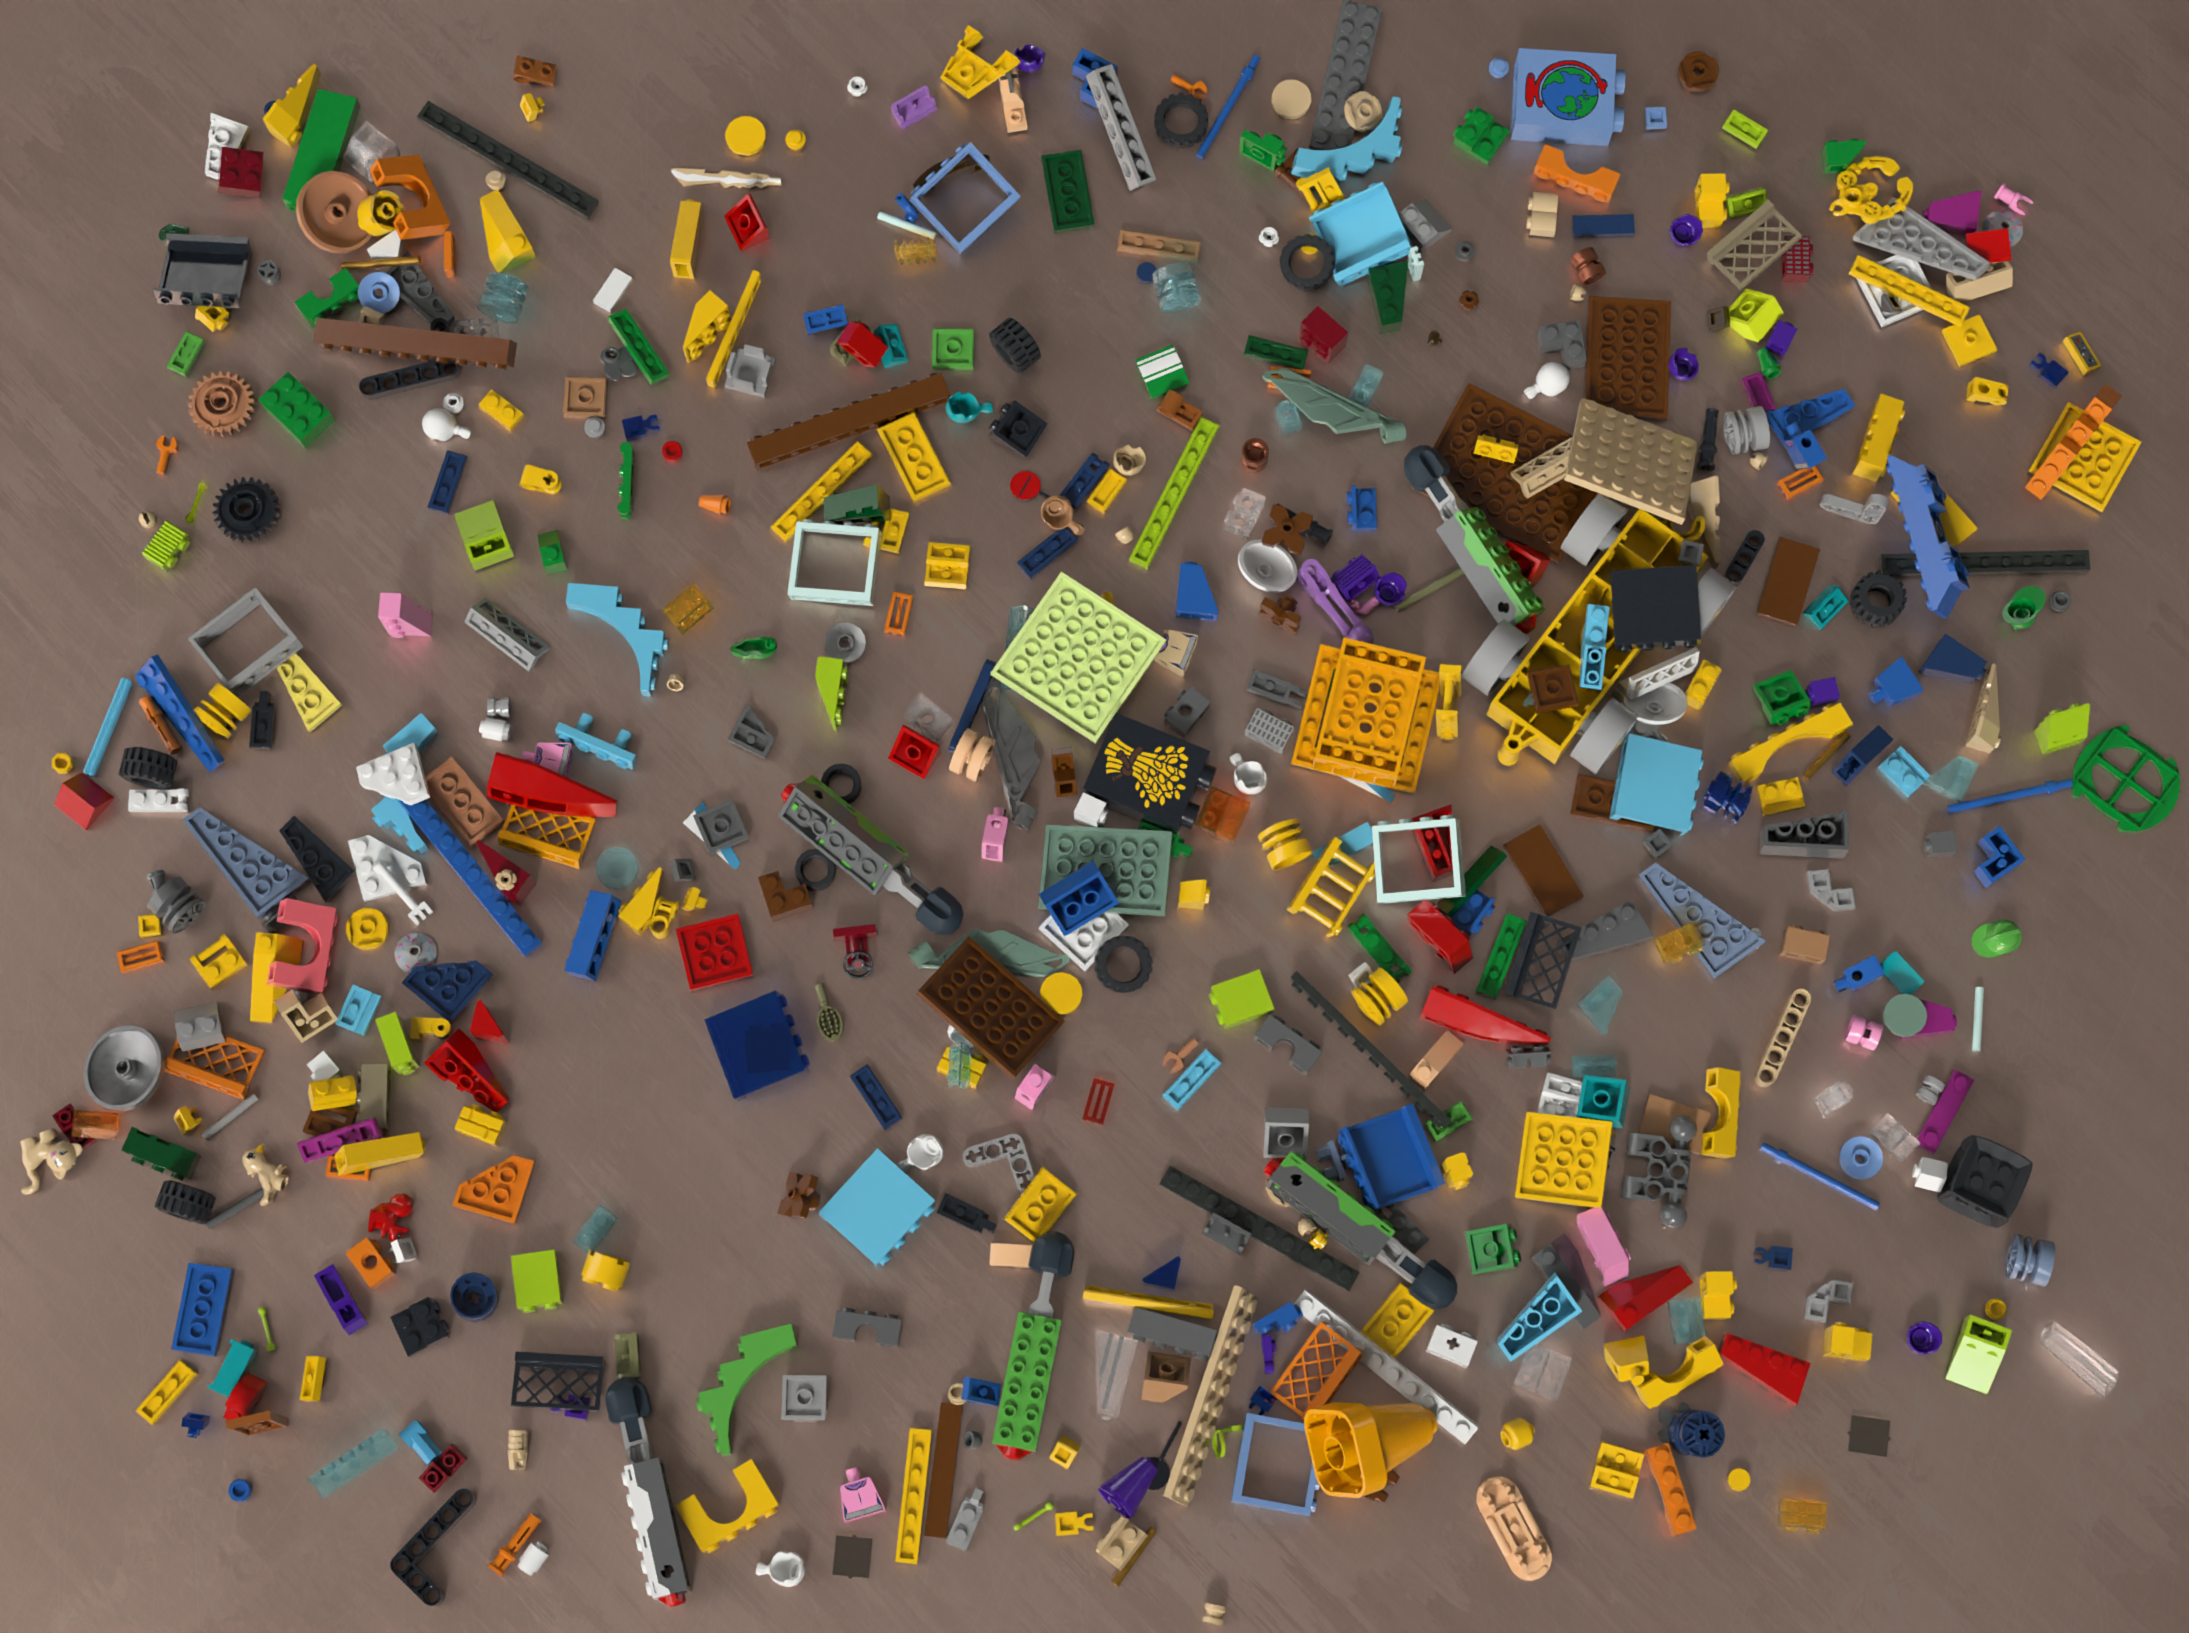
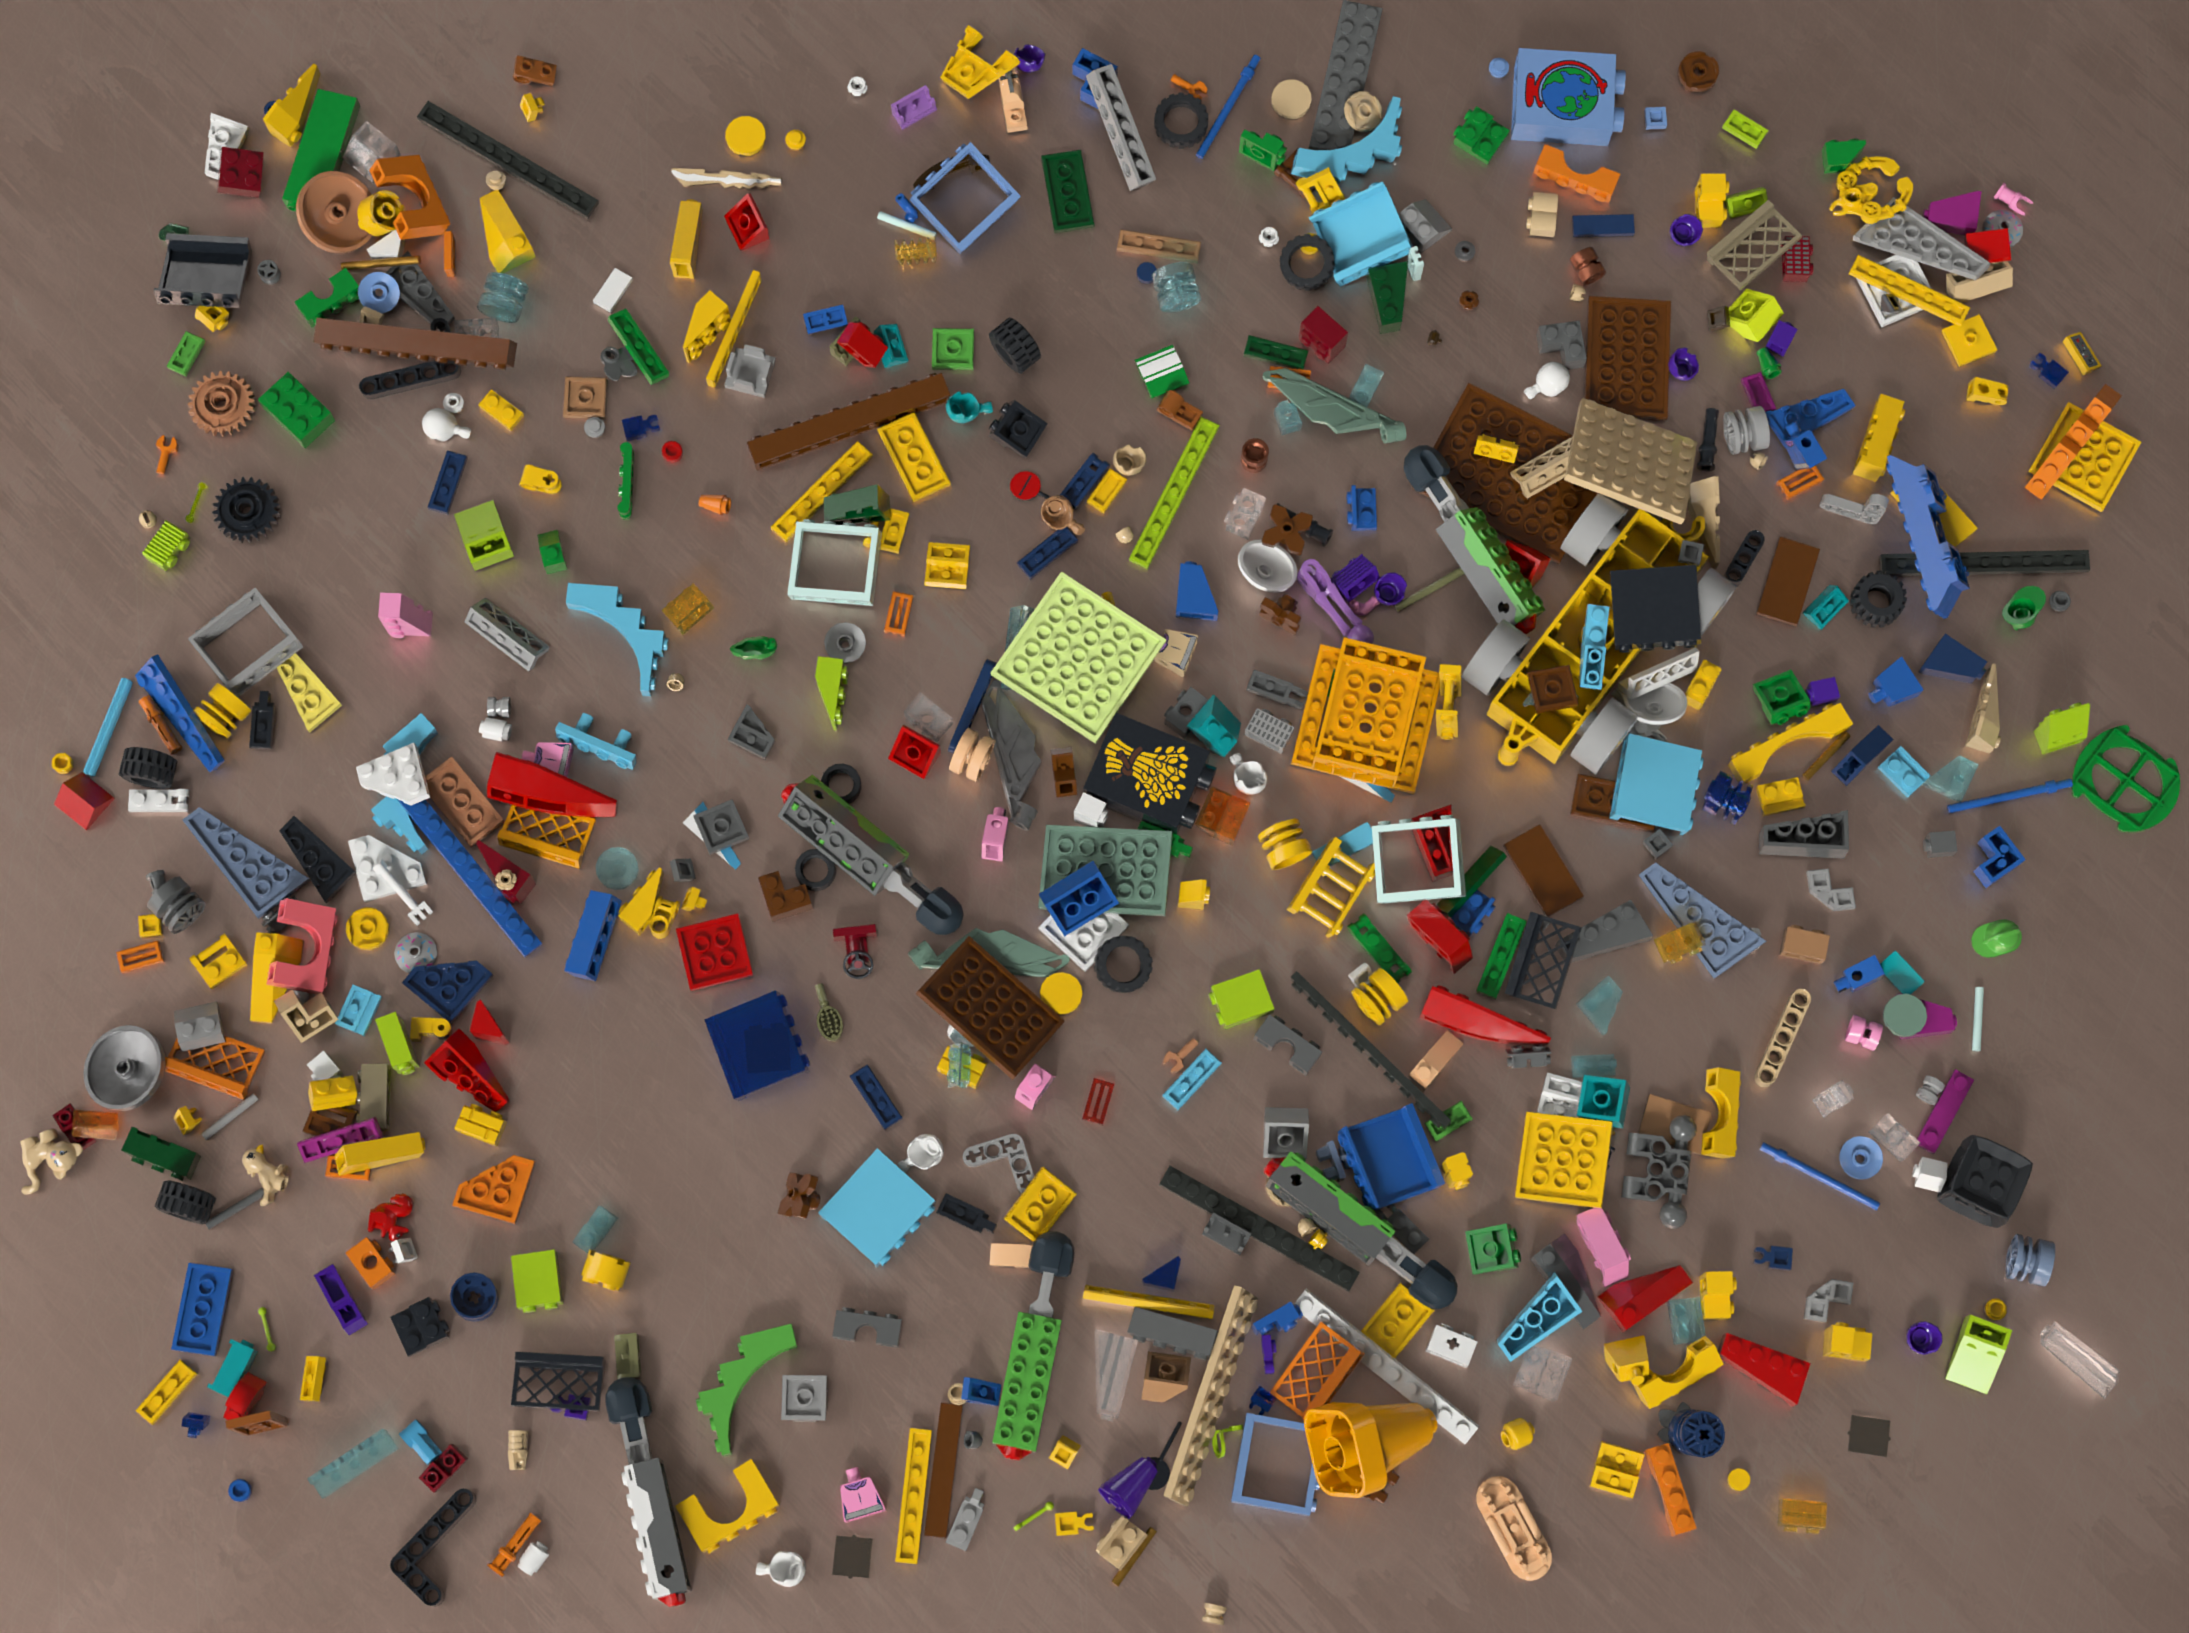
none -> teal slope [1187,695,1241,757]

